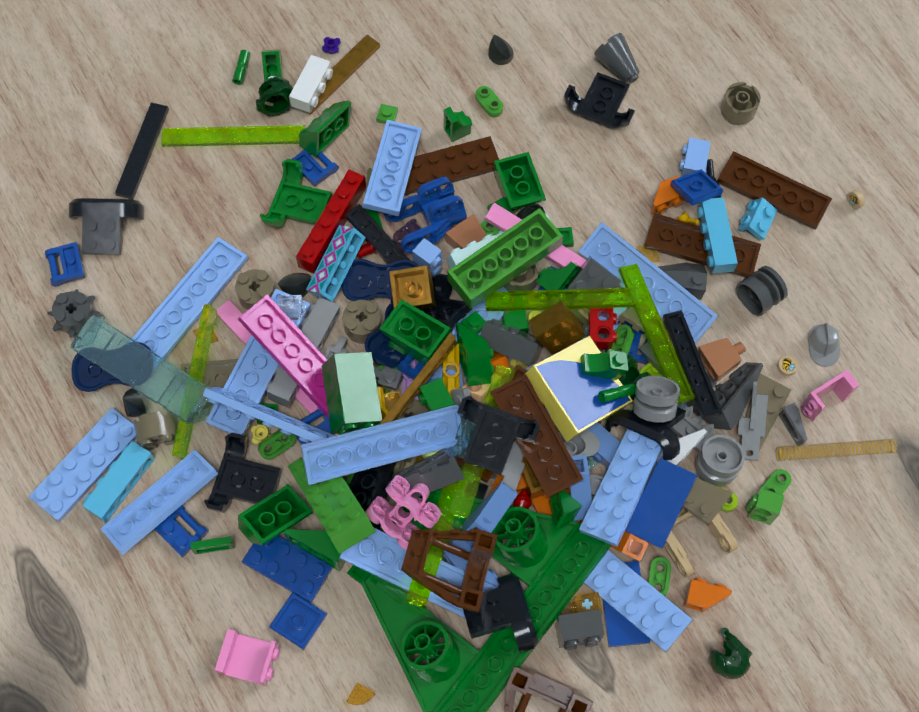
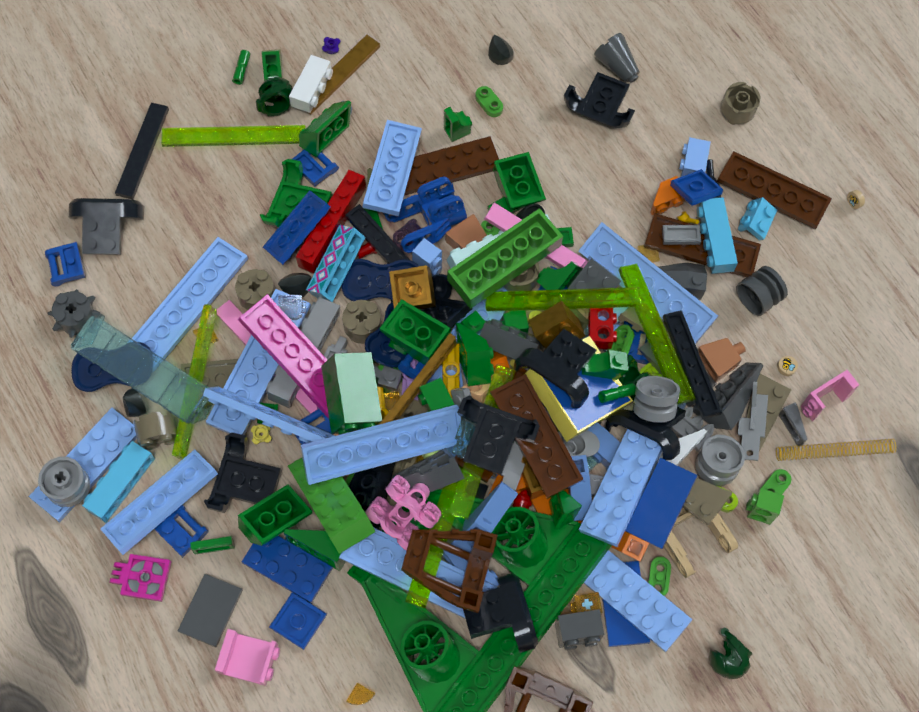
bright green plate [258,429,296,460] -> none
bright green plate [376,104,398,124] -> none
orange slope [683,578,732,612] -> none
light grey piece [808,323,840,367] -> none
none -> light grey wheel [38,457,90,507]
none -> dark pink piece [109,554,171,602]
none -> dark grey tile [178,574,243,648]
none -> blue plate [263,190,331,265]
none -> black piece [514,329,597,408]
none -> light grey tile [662,225,701,245]

